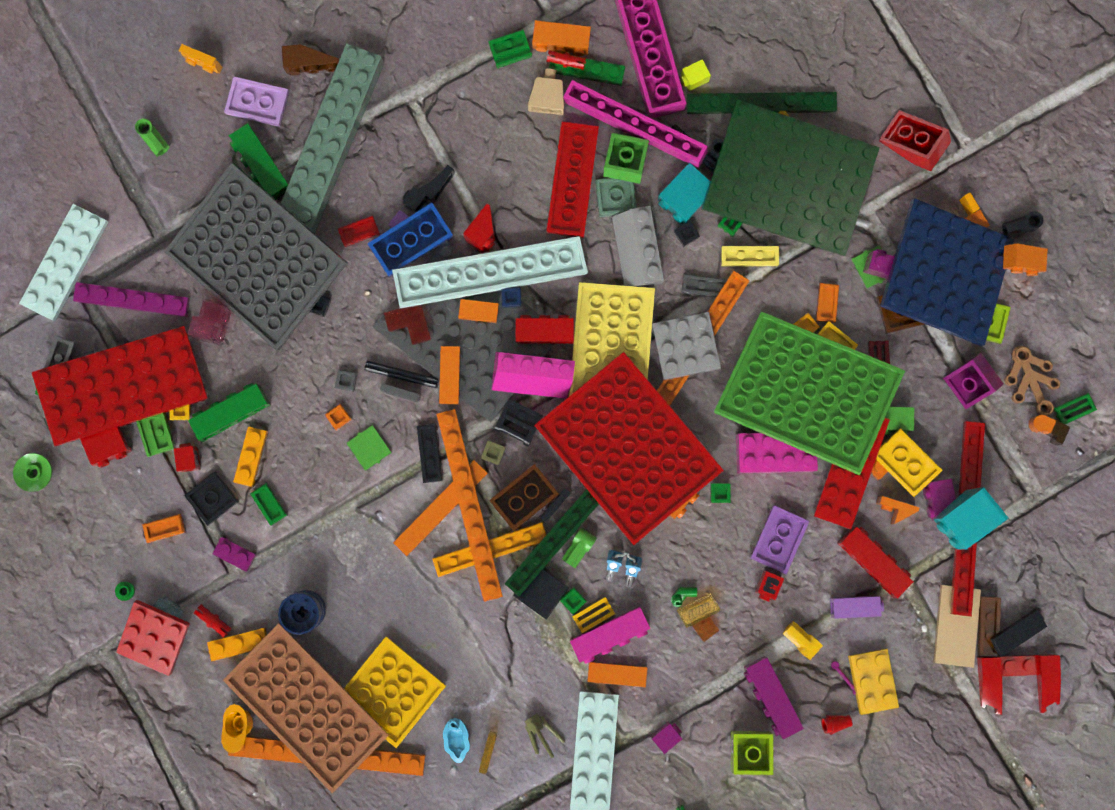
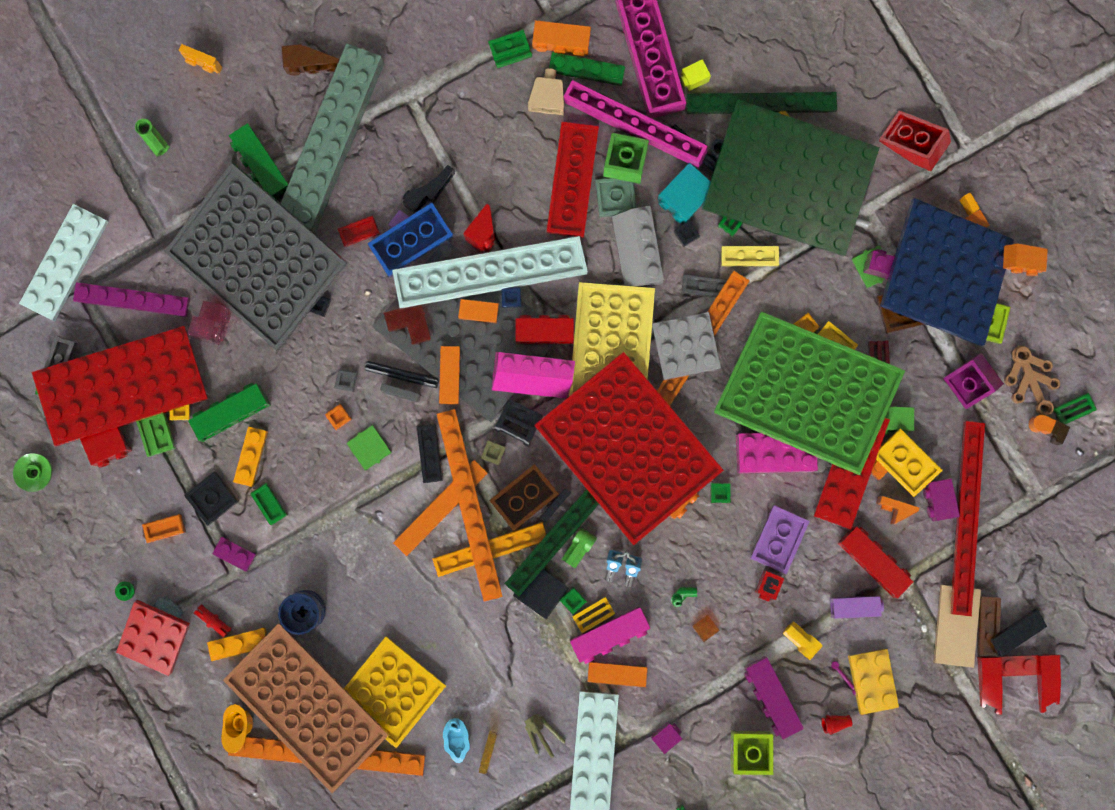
red brick [174,443,201,473] -> none
lavender plate [224,77,289,127] -> none
red pin [547,50,586,70] -> none
clear yellow tile [677,593,721,628] -> none
orange tile [816,283,839,323] -> none
teal slope [933,487,1009,550] -> none
black piece [1002,211,1044,239] -> none

